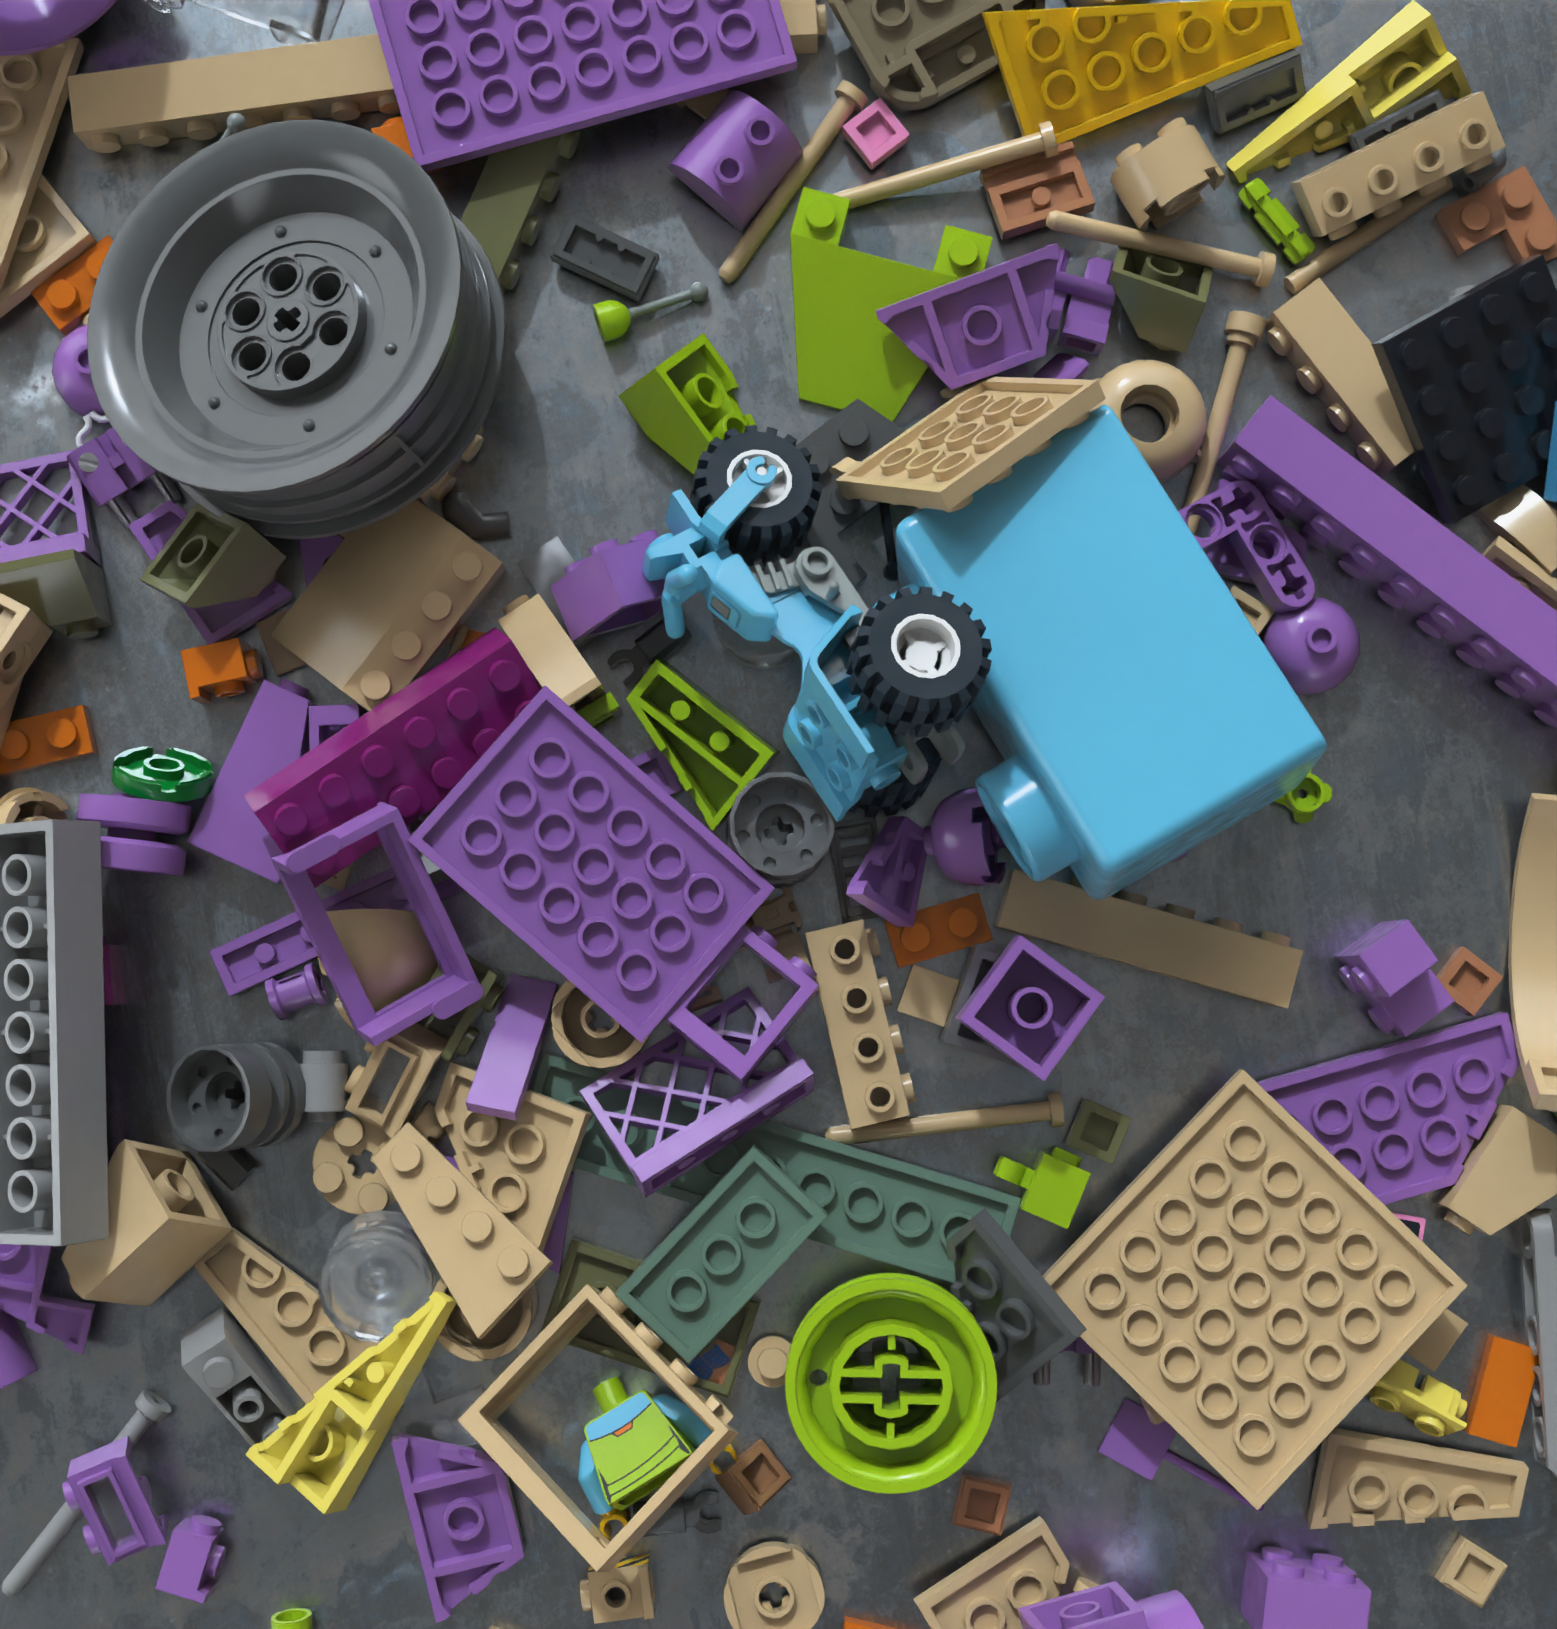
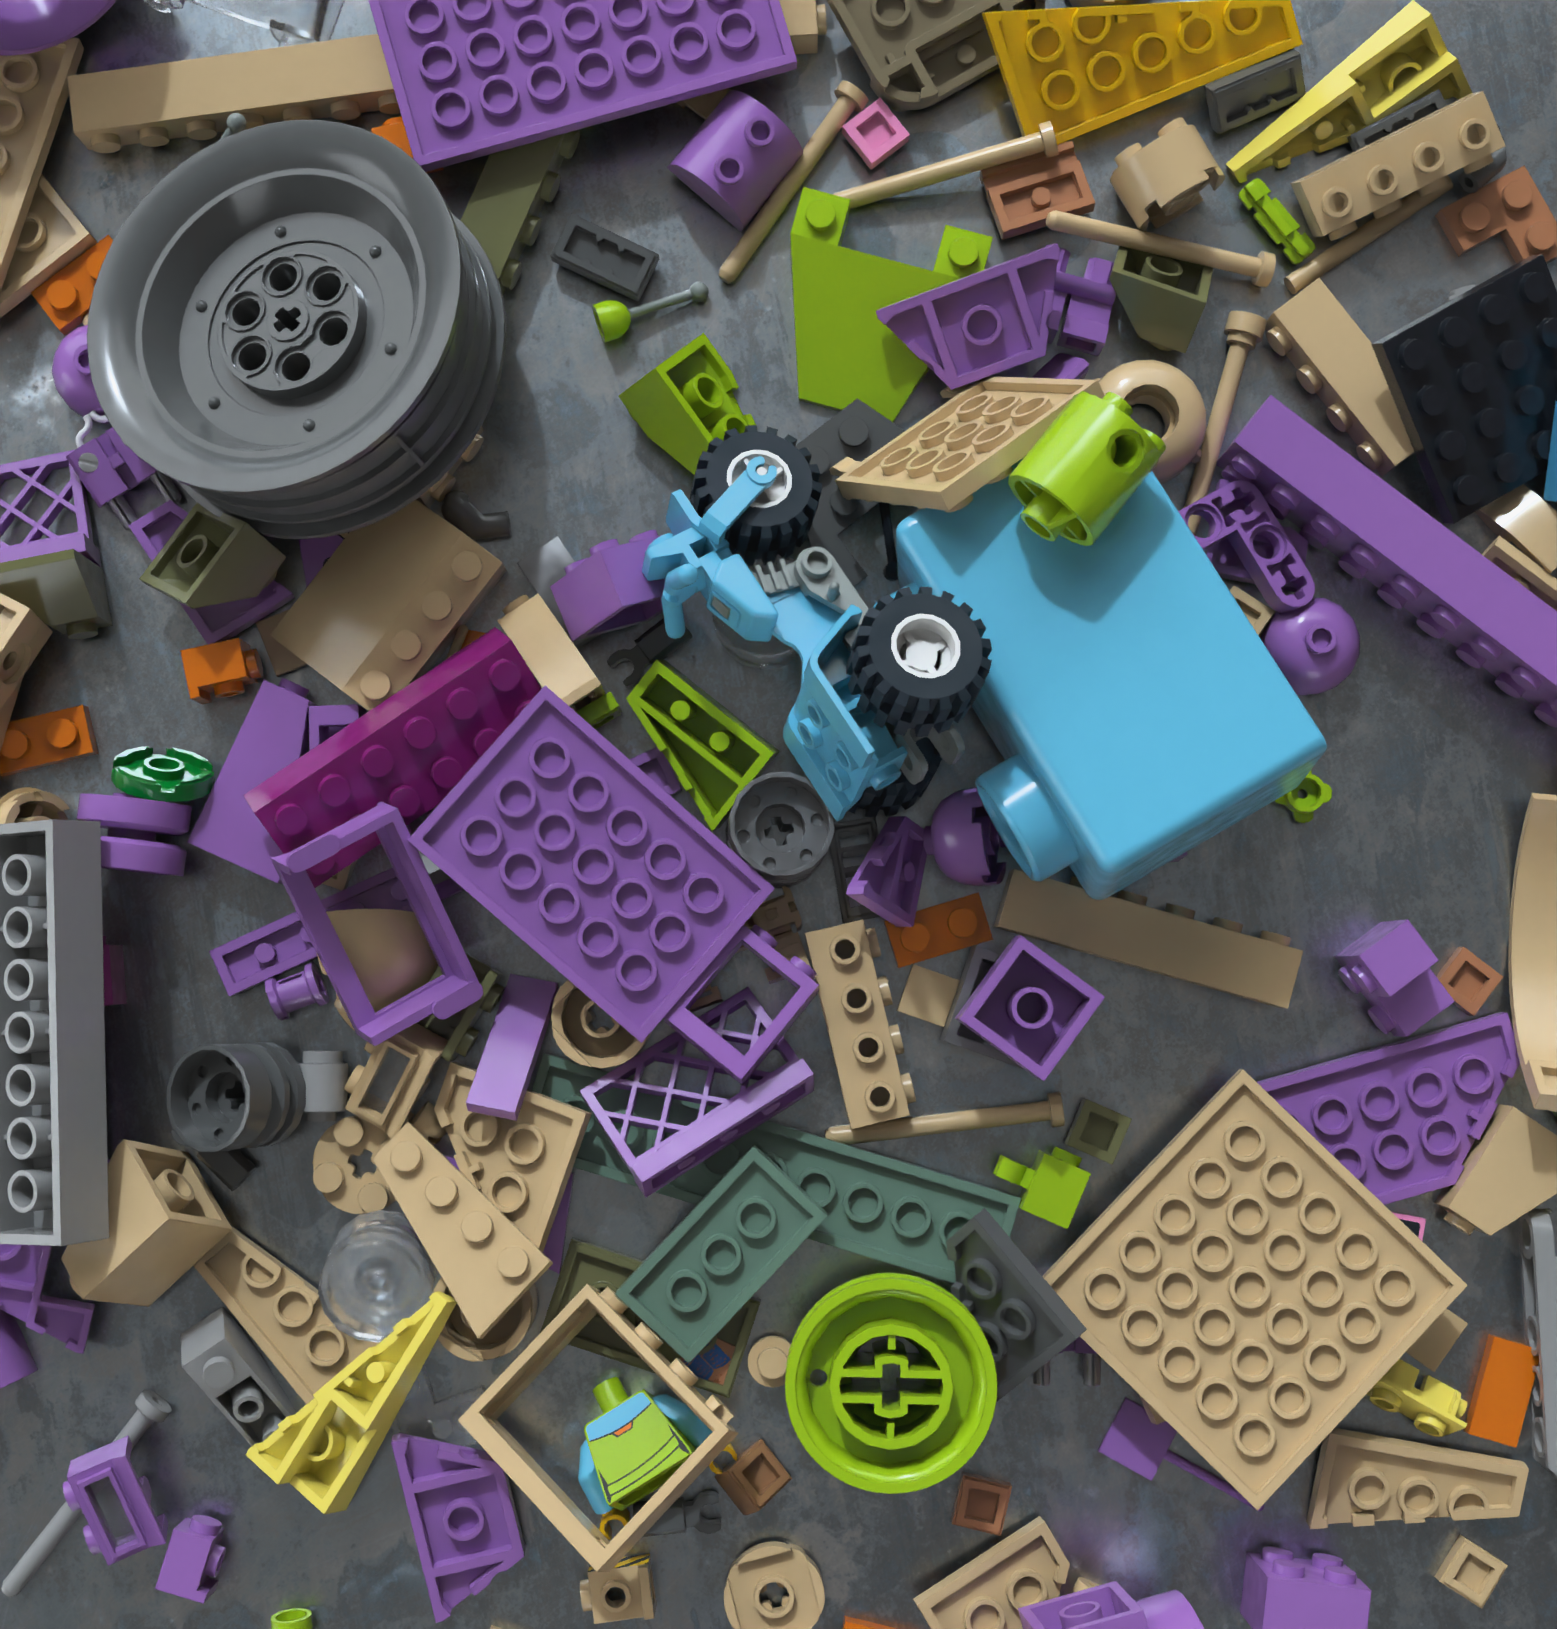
none -> lime cylinder [1008,391,1166,546]

